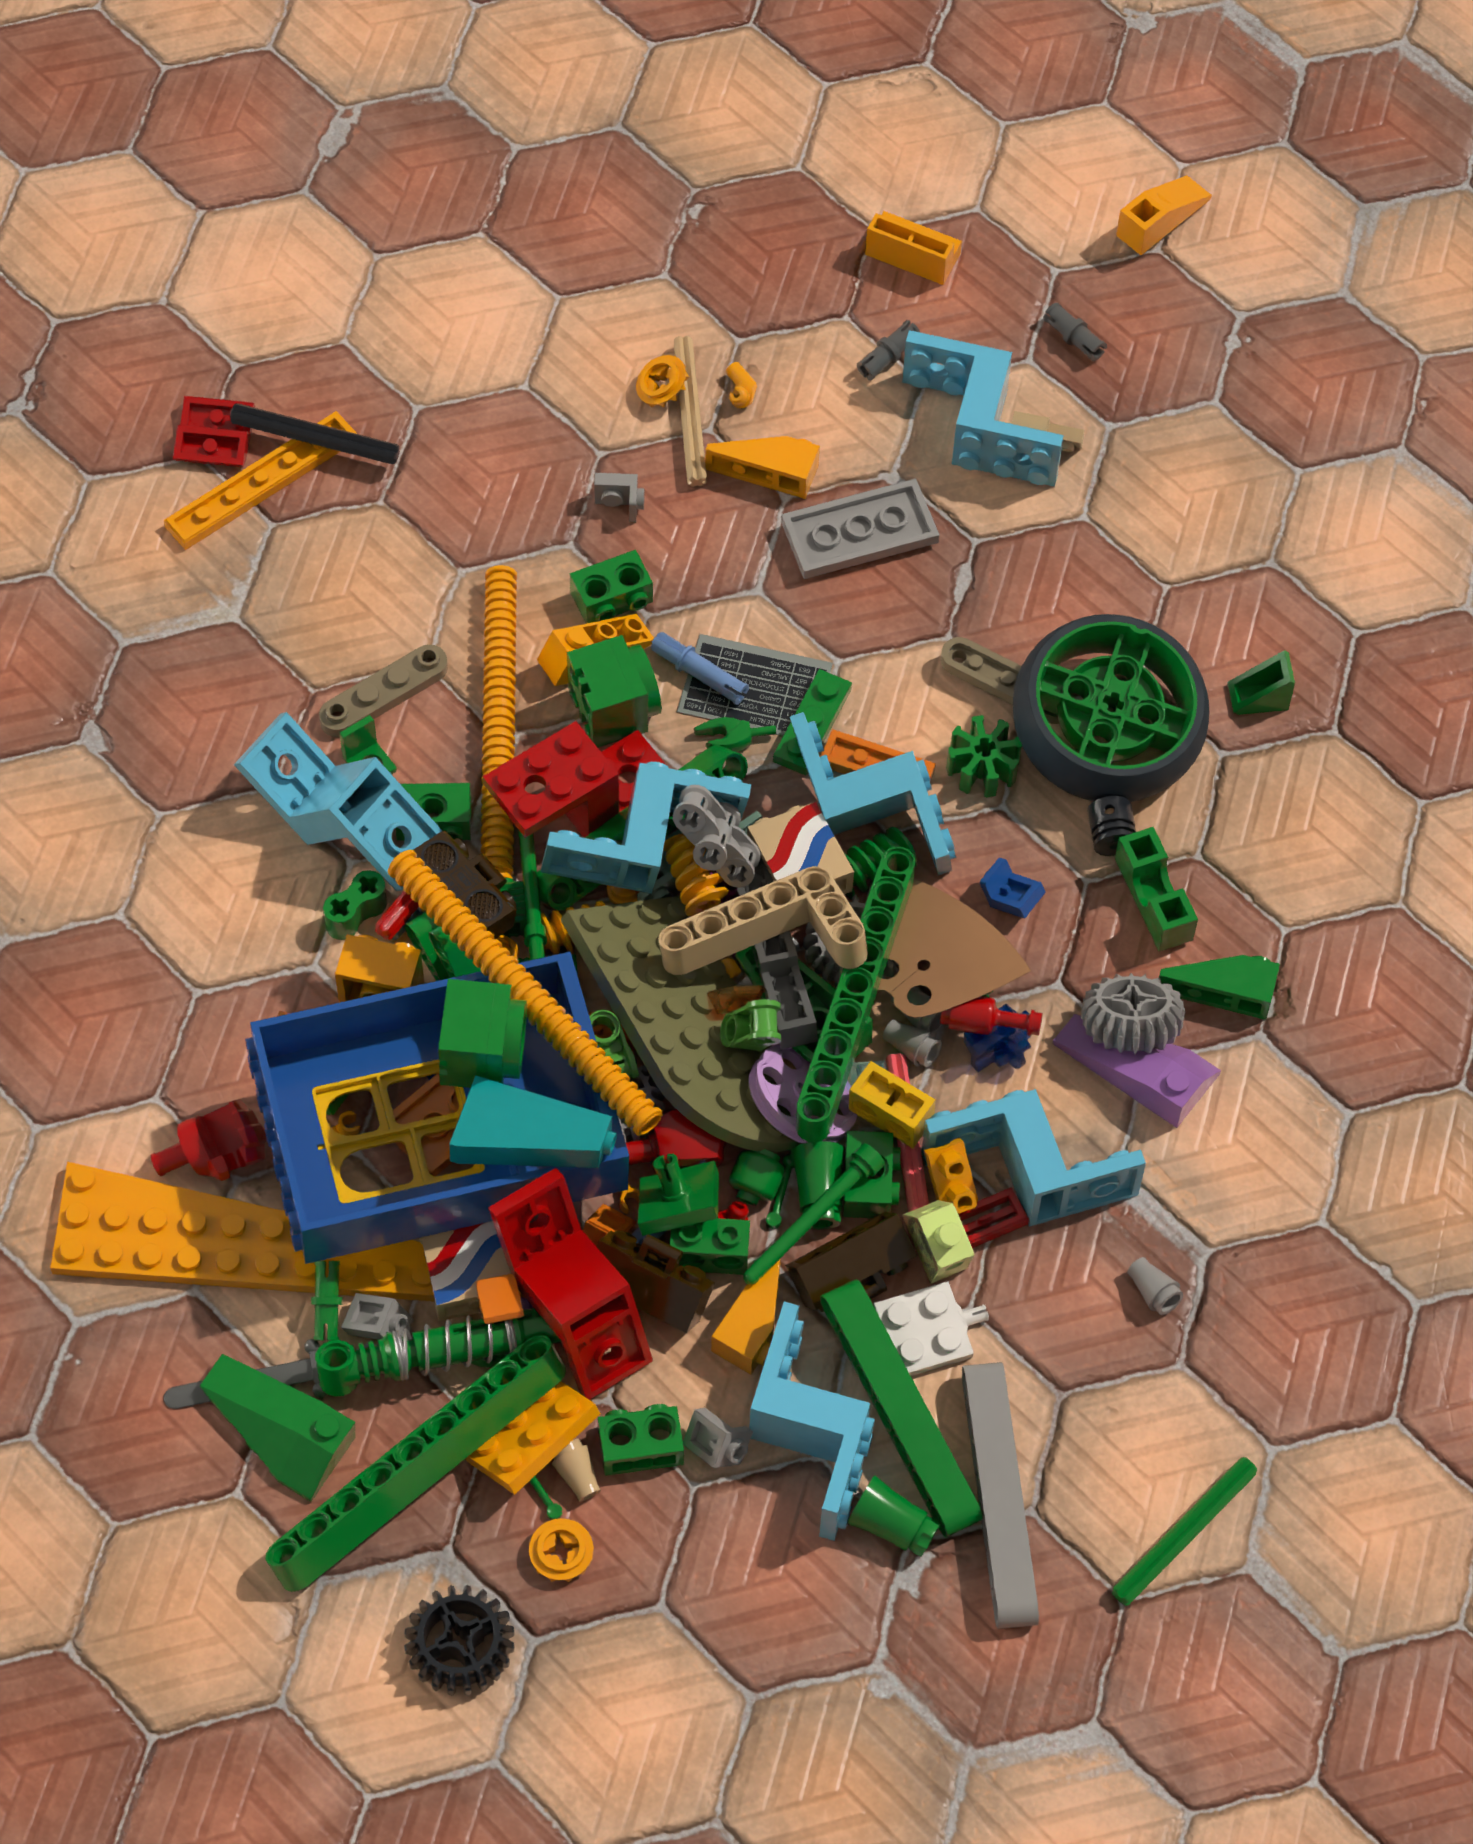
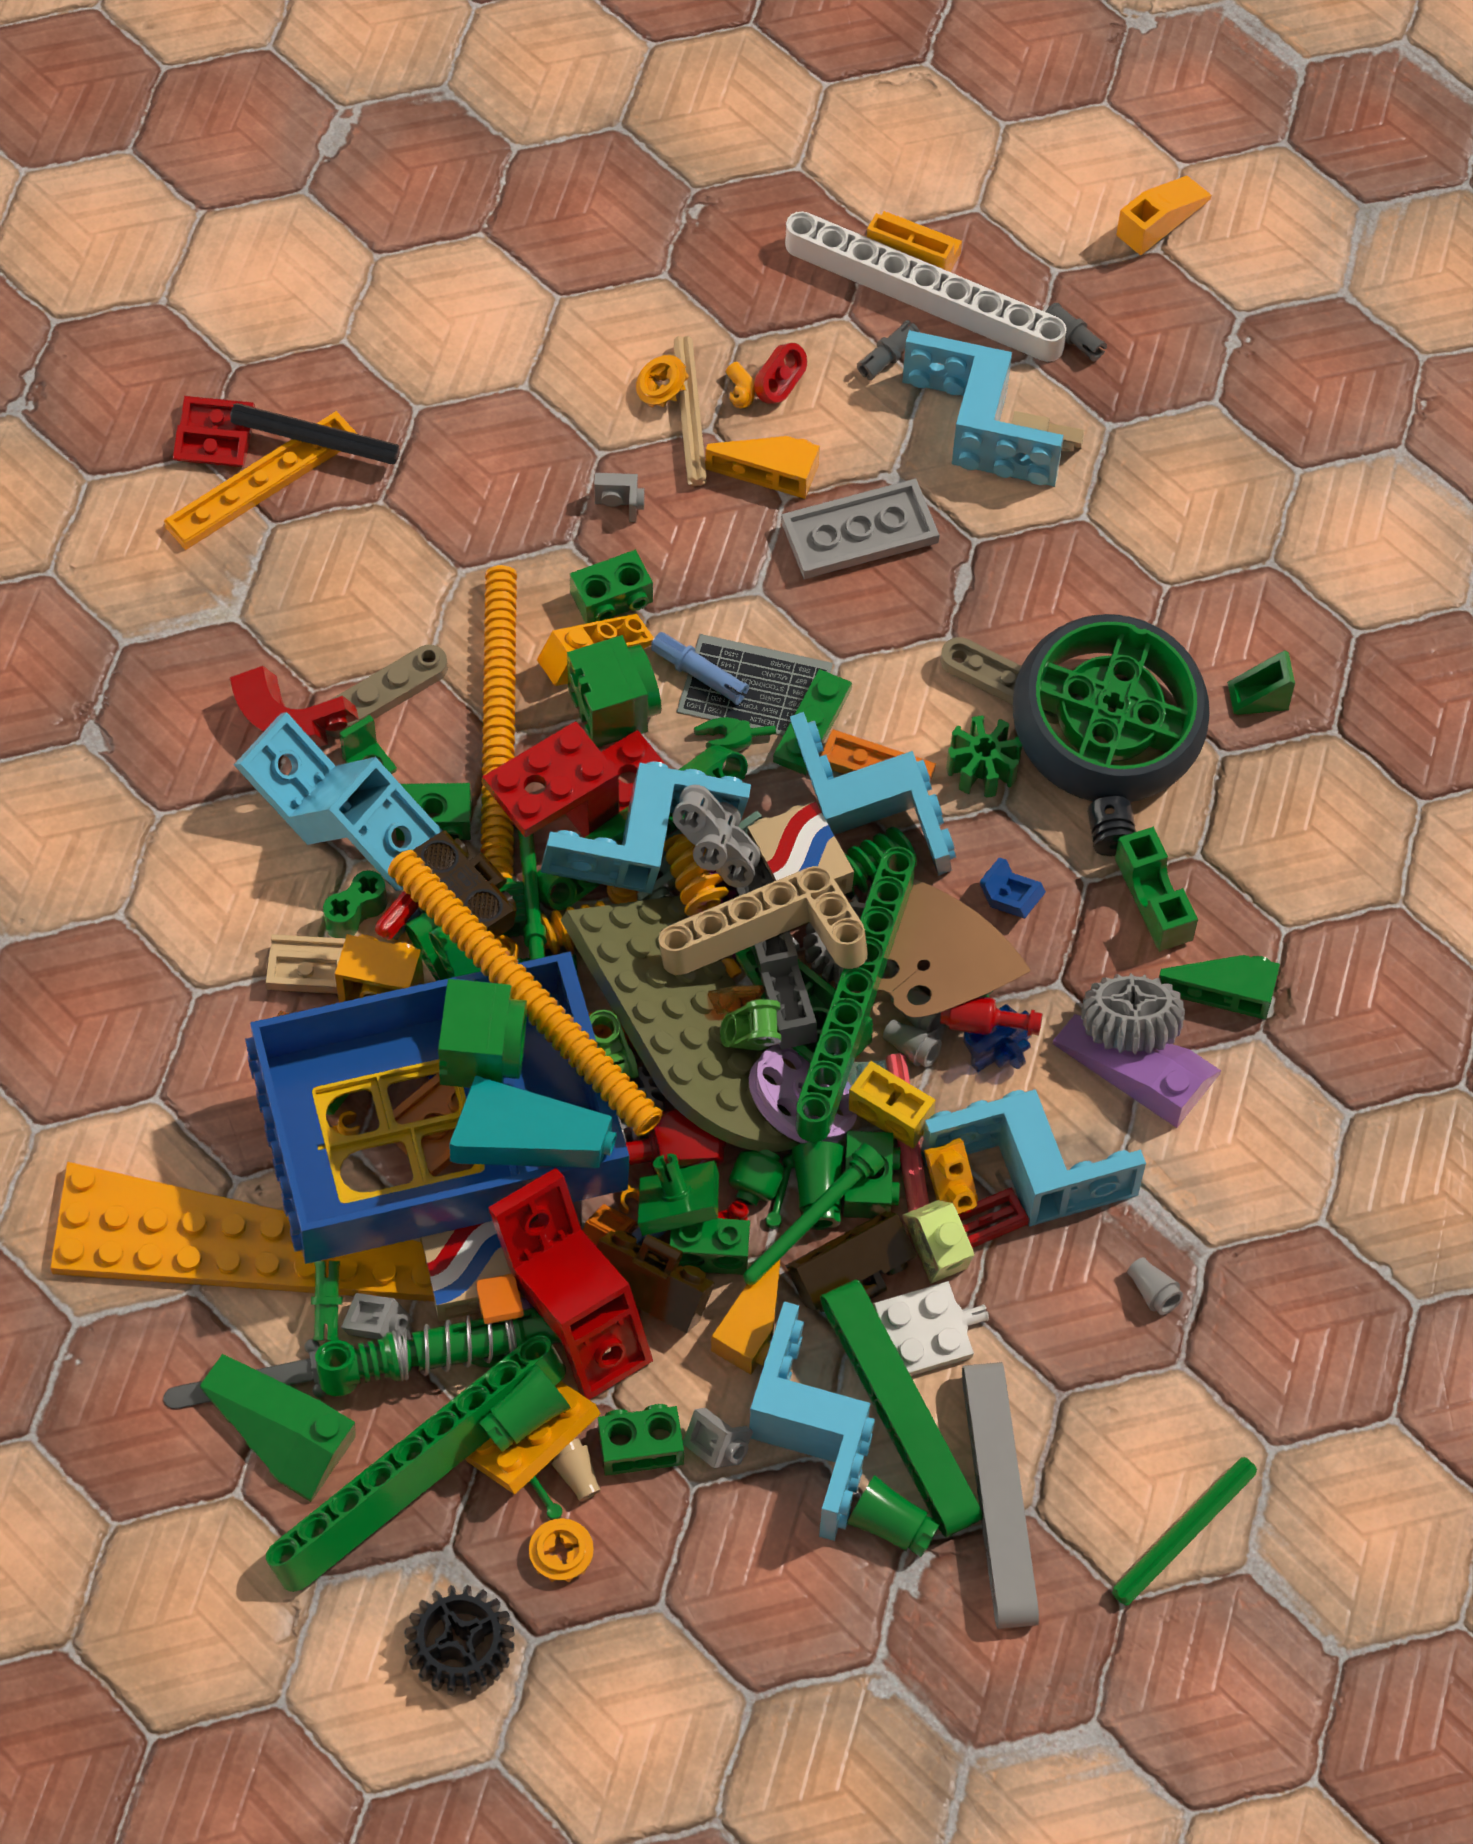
red piece [151,1099,267,1181] -> none
none -> red arch [230,666,359,747]
none -> tan plate [266,934,345,994]
none -> green plant [479,1364,571,1452]
none -> red plate [754,343,807,404]
none -> white beam [785,211,1066,362]

